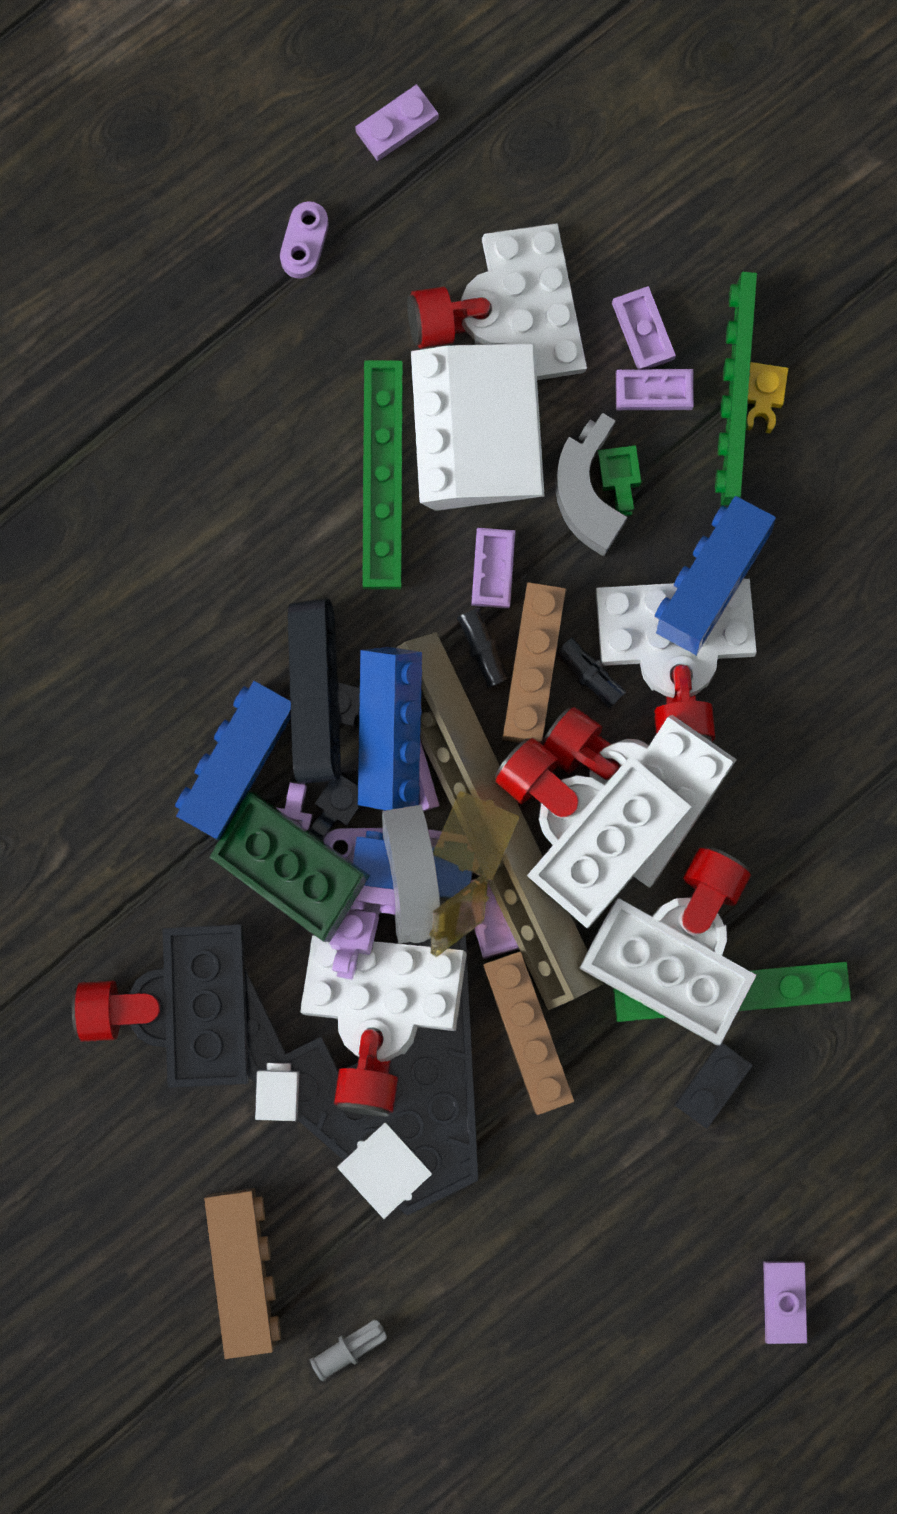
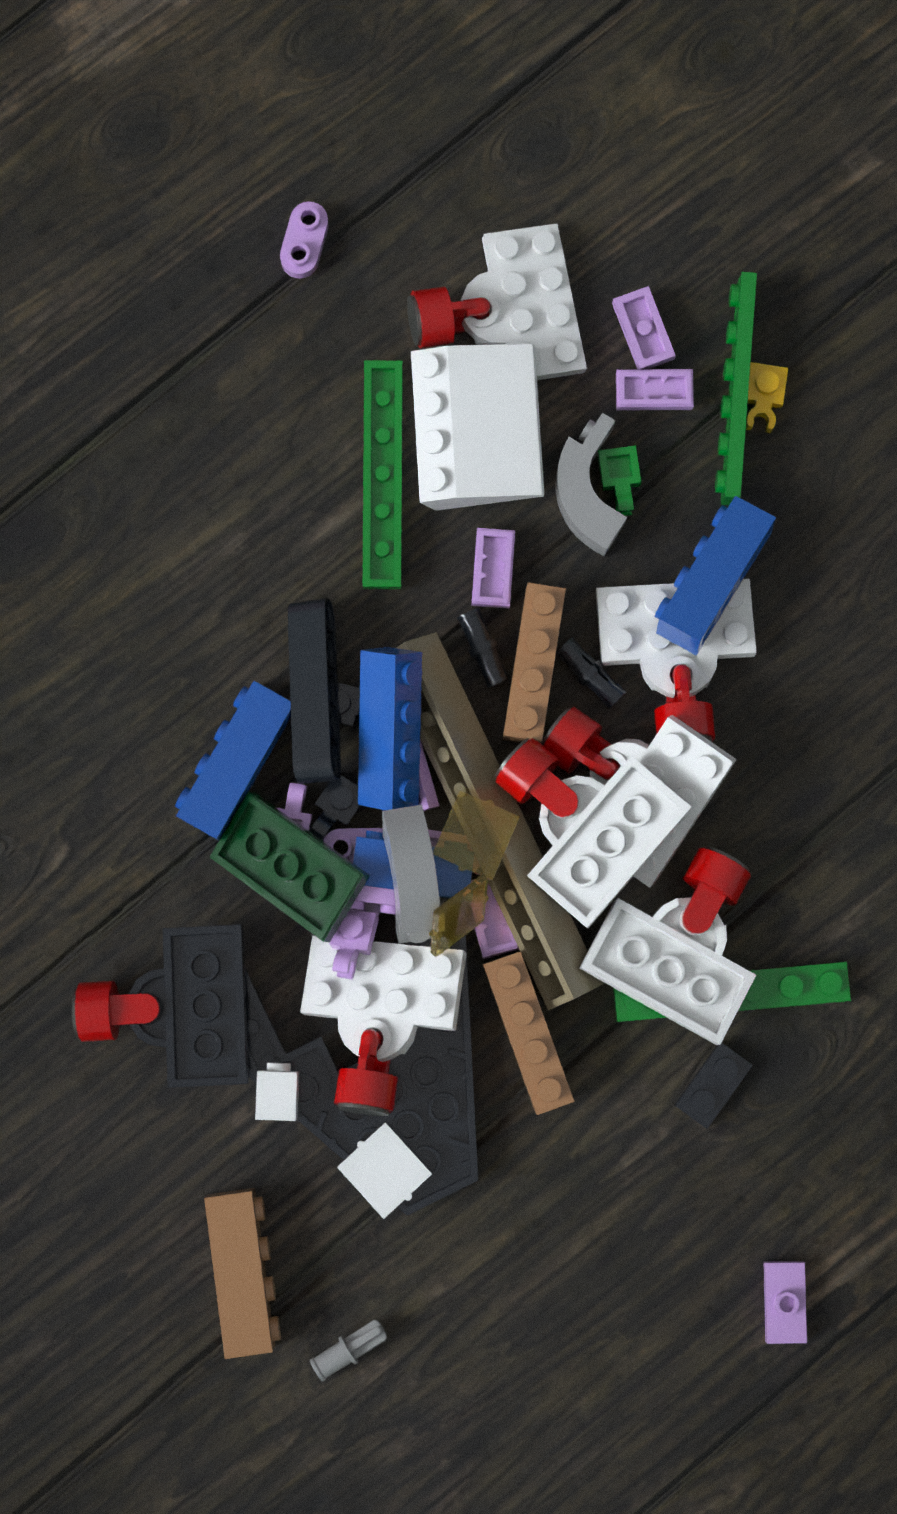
lavender plate [355,84,439,161] -> none

